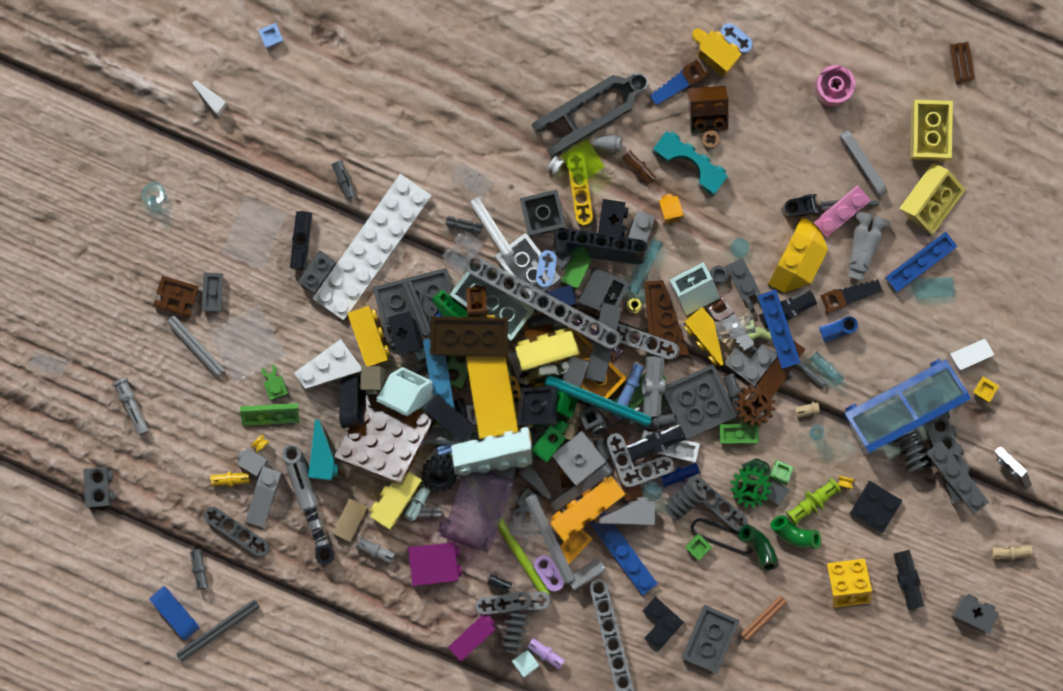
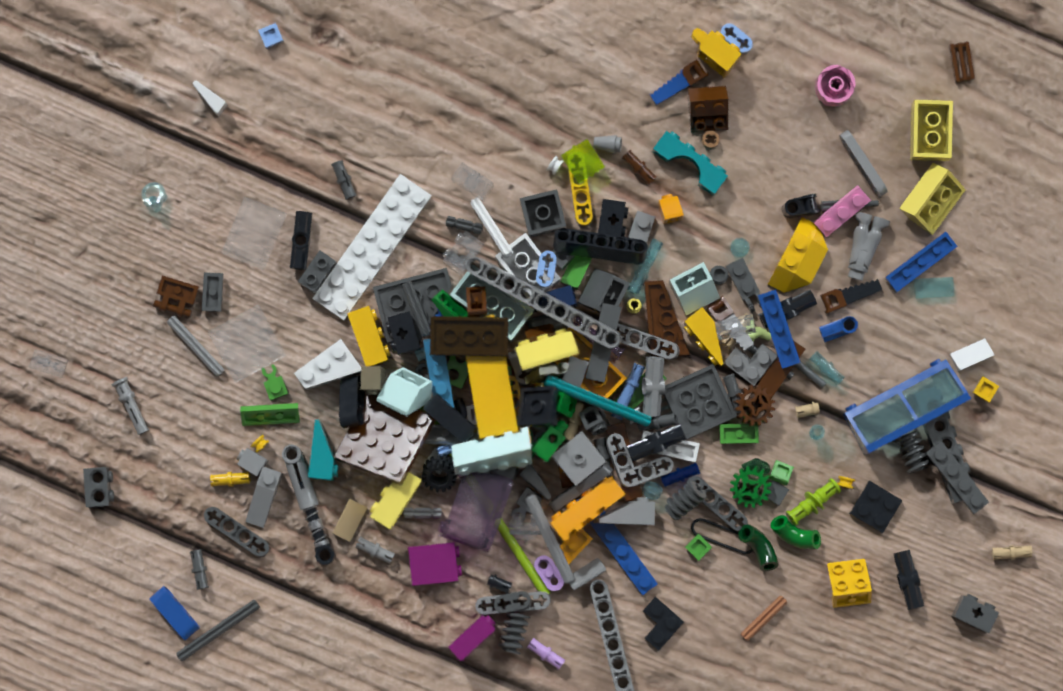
light aqua axle [405,484,431,521] -> none
light aqua panel [512,650,539,677] -> none
dark grey piece [531,73,648,158] -> none
dark grey plate [681,605,740,673] -> none
wing [995,446,1032,490] -> none

